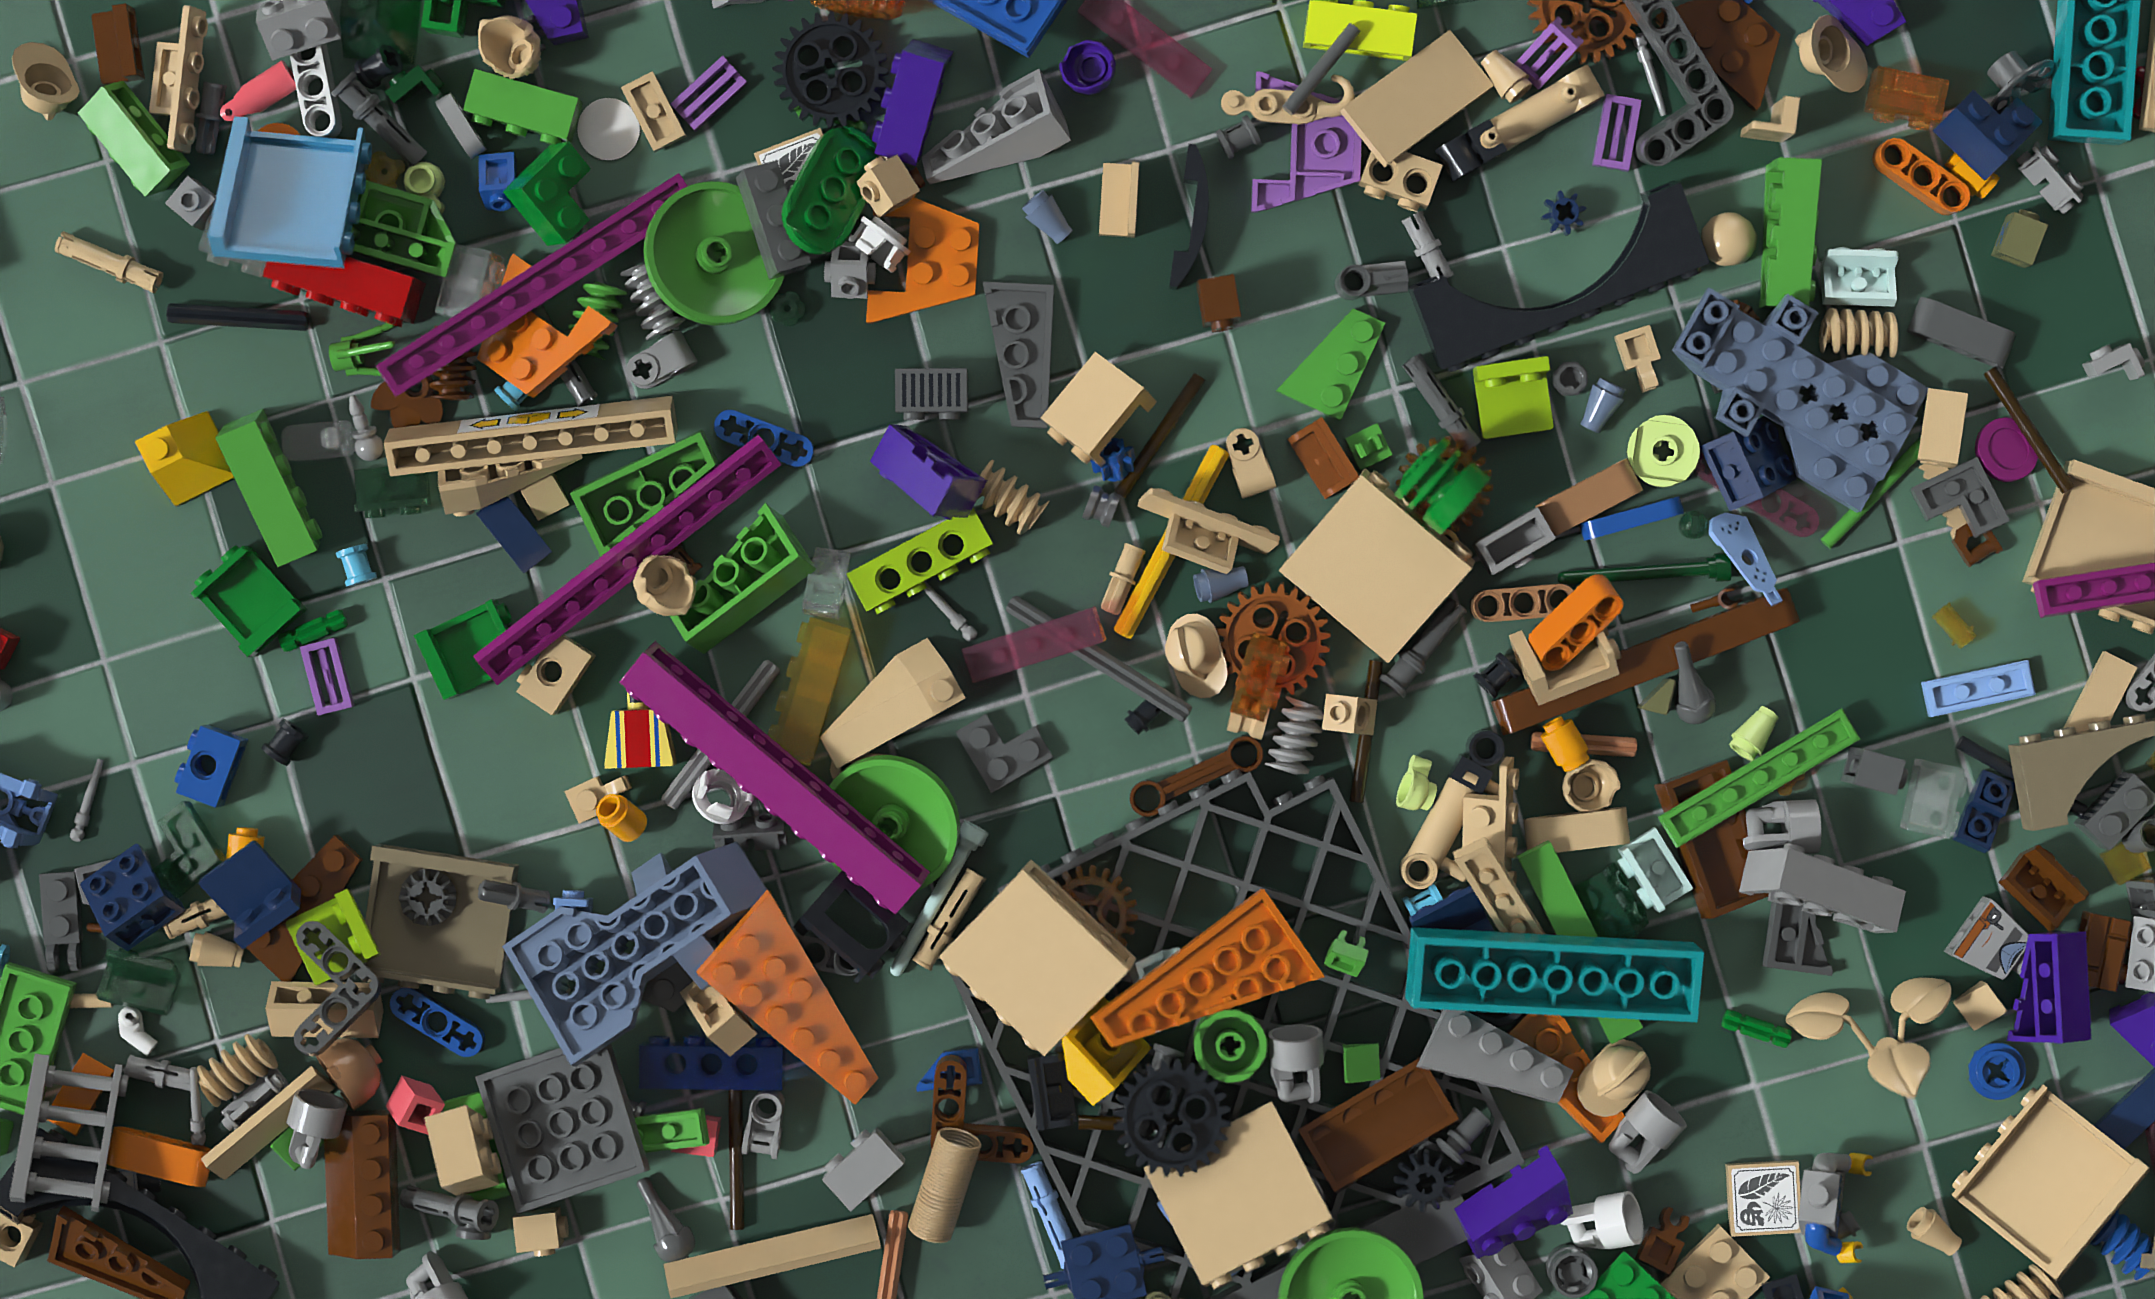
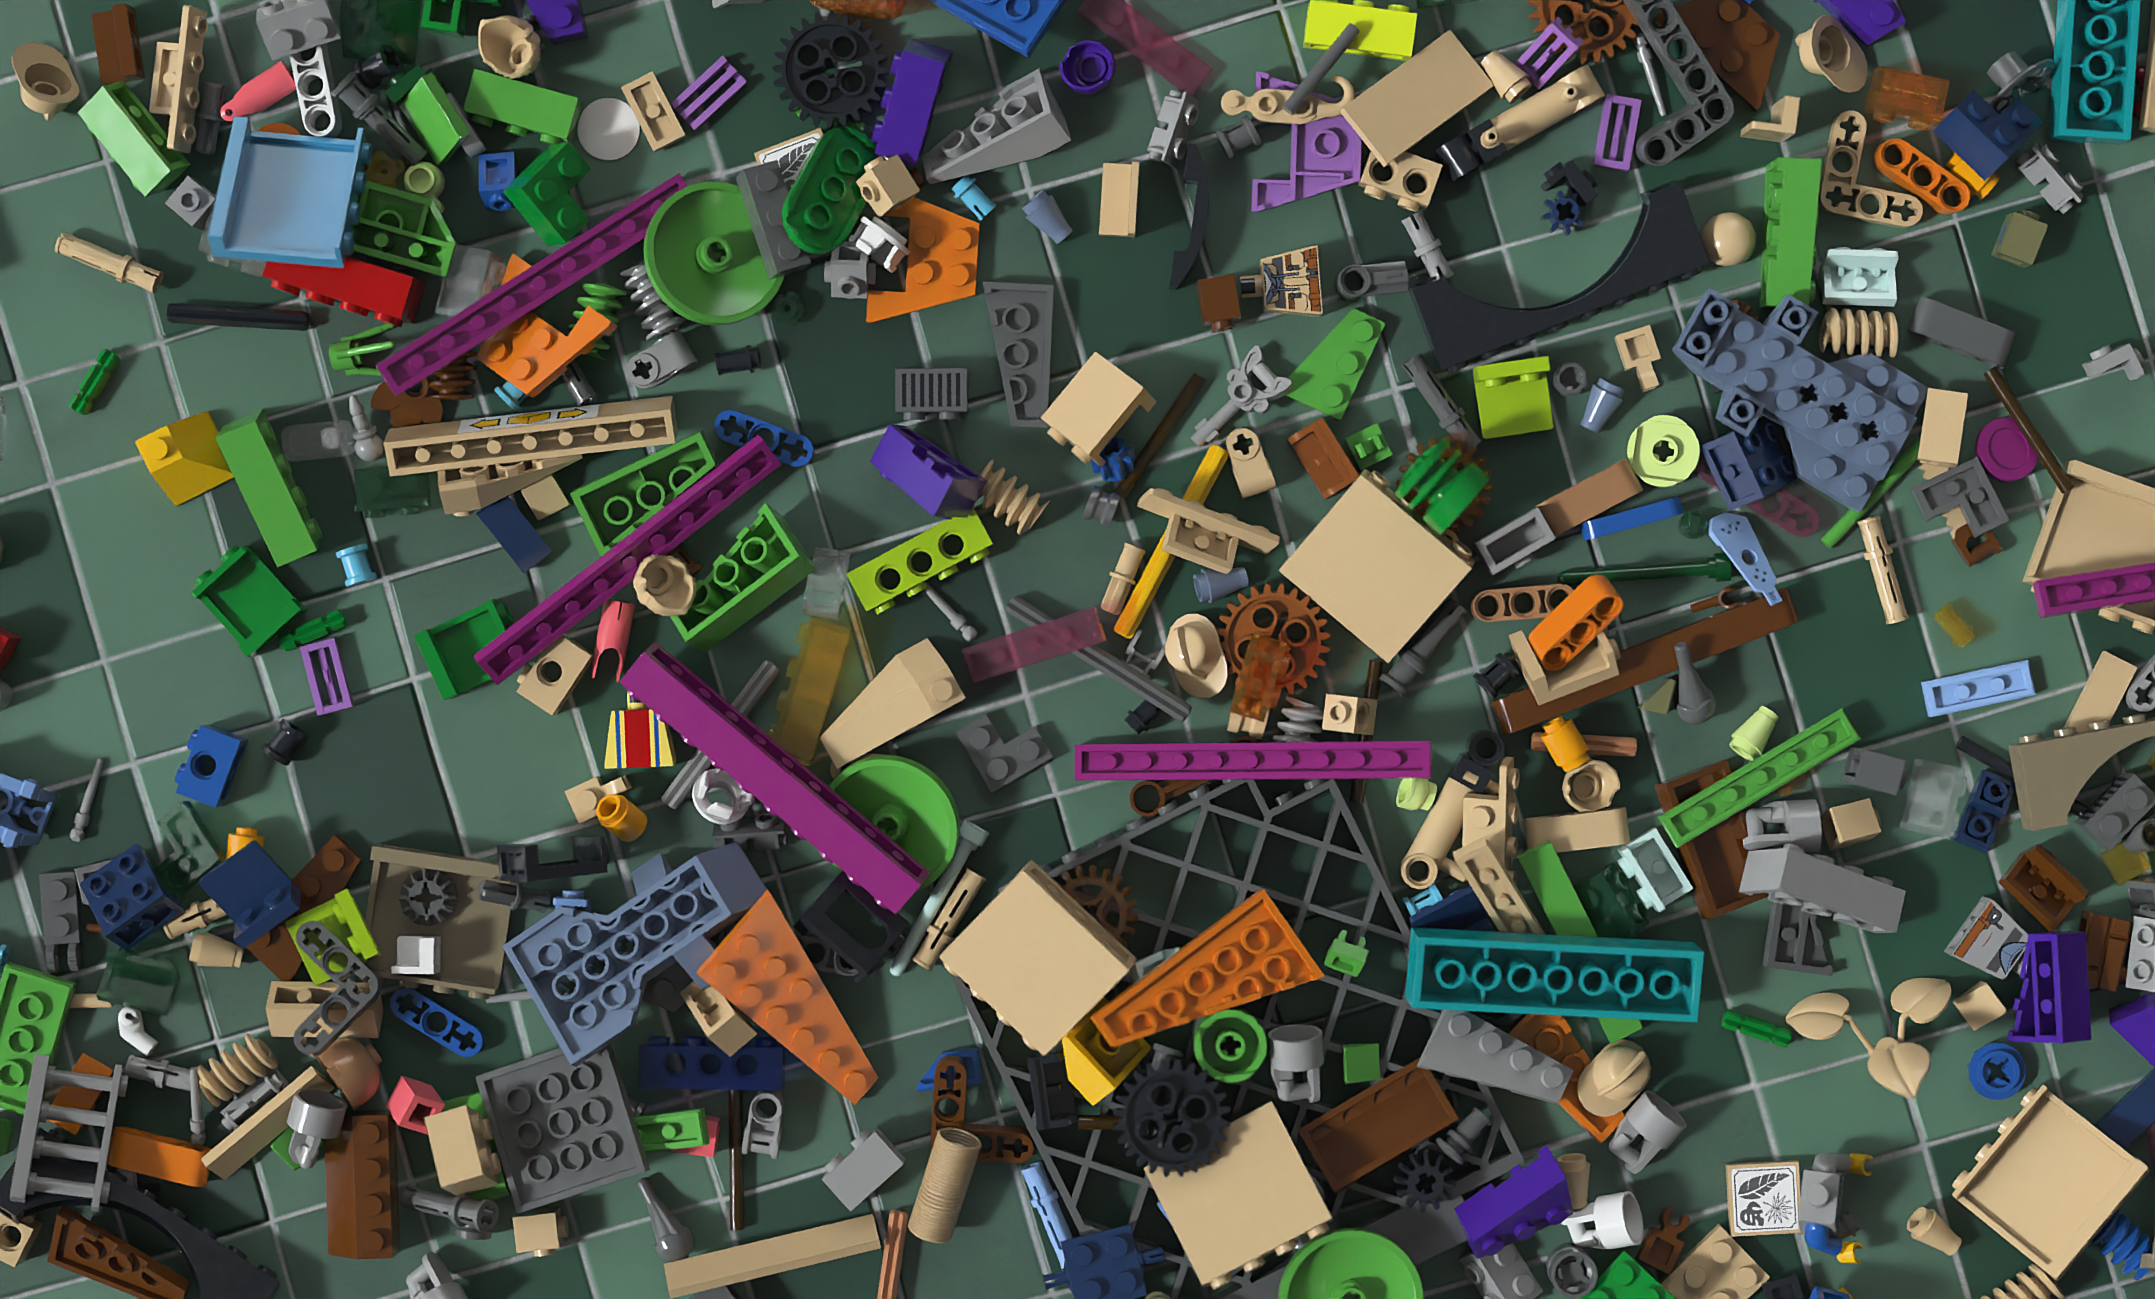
none -> green axle [69,349,121,415]
none -> white panel [391,936,441,974]
none -> bright green tile [399,72,470,166]
none -> black panel [497,836,610,882]
none -> coral piece [591,599,636,683]
none -> black pin [715,345,762,376]
none -> medium azure pin [952,175,997,221]
none -> magenta plate [1075,741,1432,781]
none -> light grey piece [1121,629,1165,679]
none -> light grey hinge [1147,90,1199,169]
none -> light grey piece [1190,345,1294,447]
none -> torso [1240,246,1323,317]
none -> black bracket [1540,161,1599,206]
none -> tan cone [1557,1153,1590,1209]
none -> tan beam [1818,111,1923,228]
none -> tan brick [1820,798,1882,851]
none -> tan pin [1857,515,1909,624]

